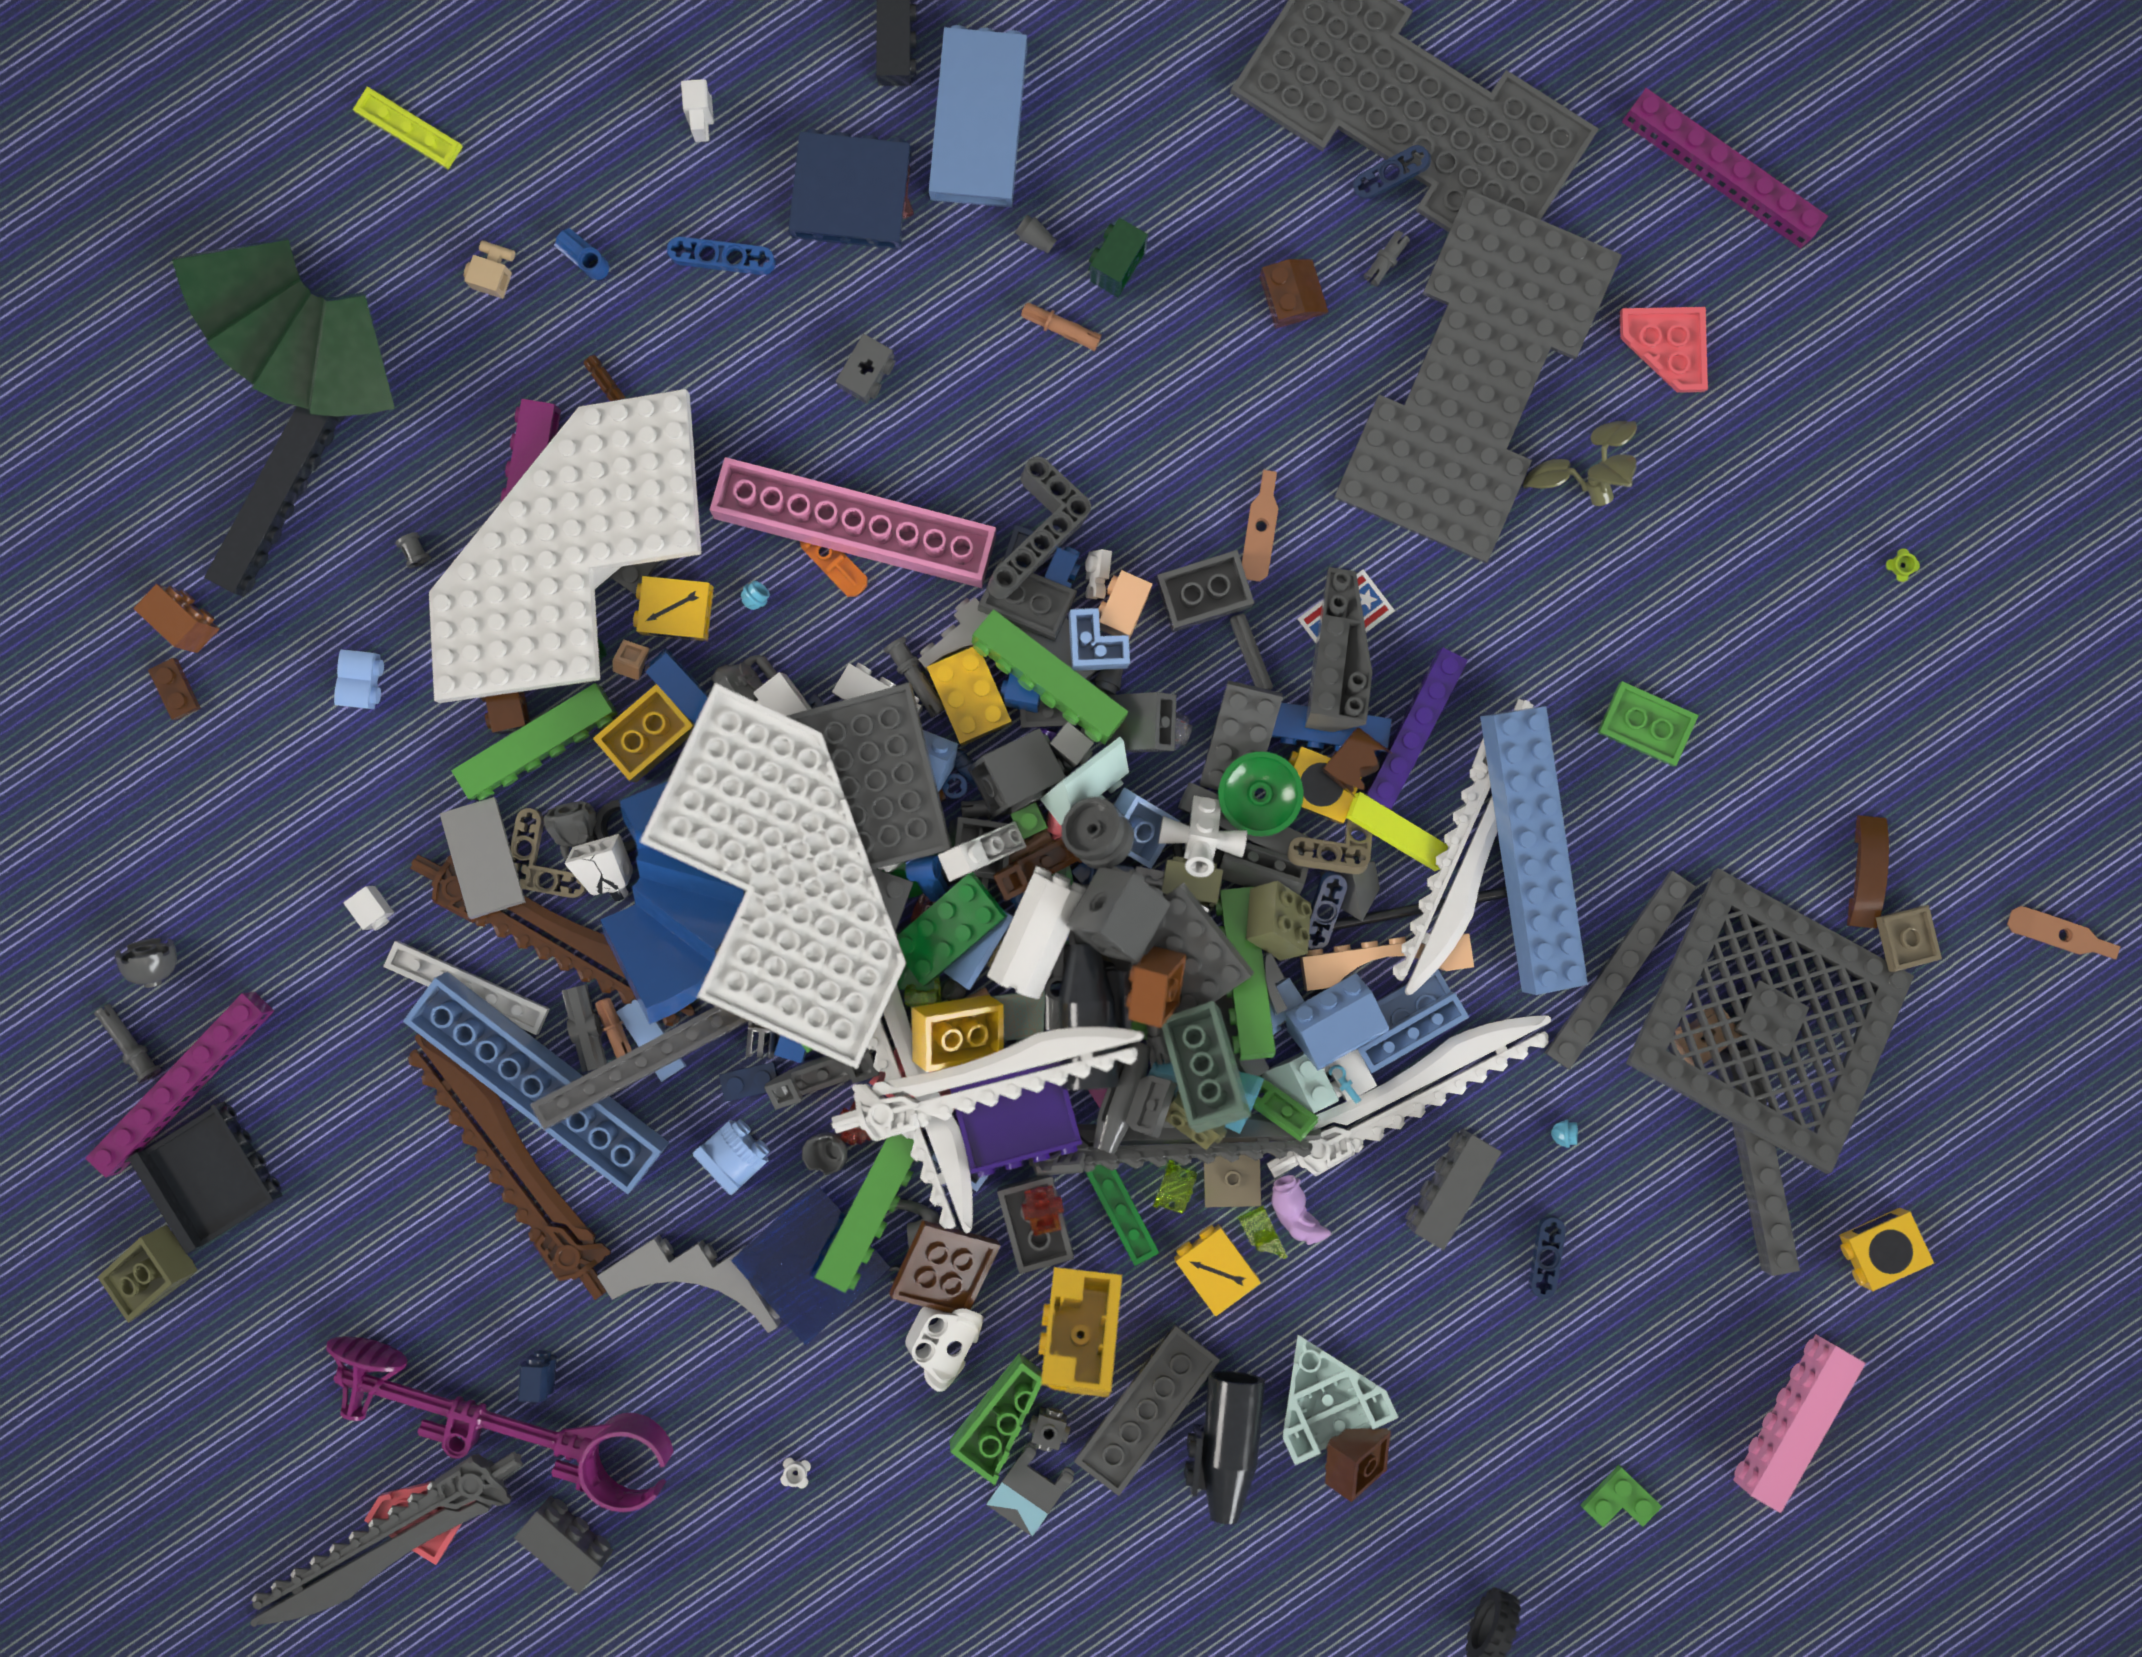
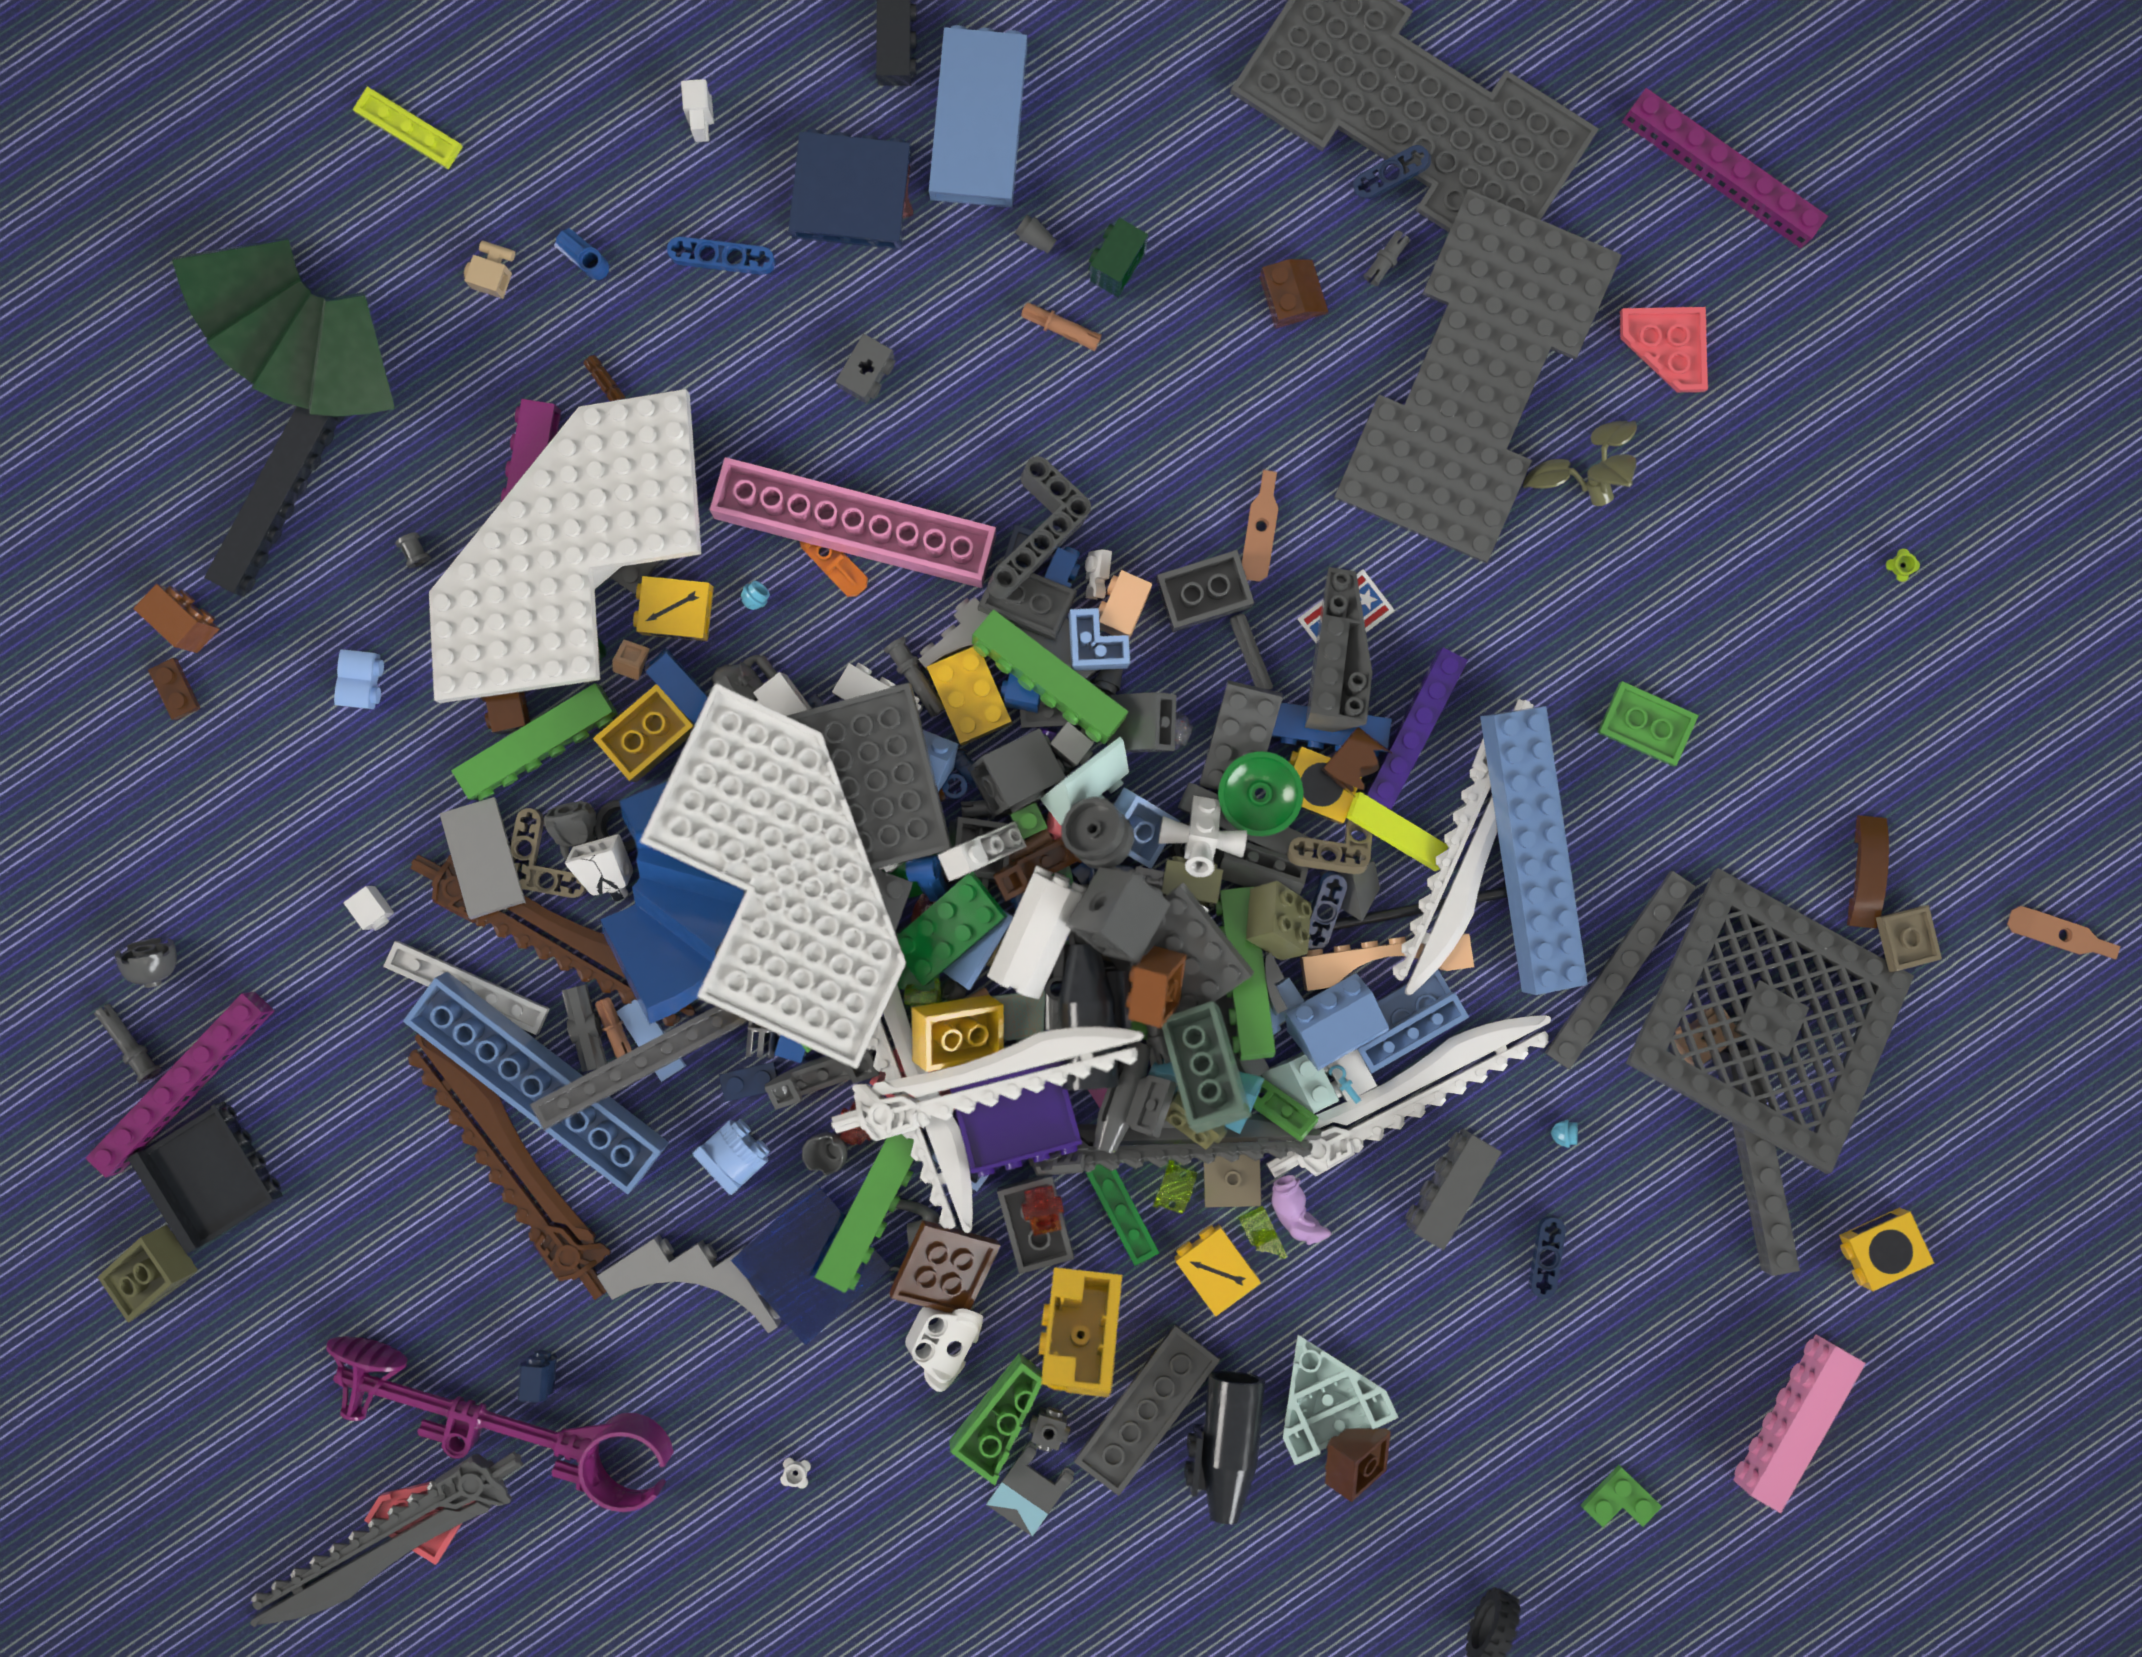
dark grey brick [514,1495,613,1595] -> none

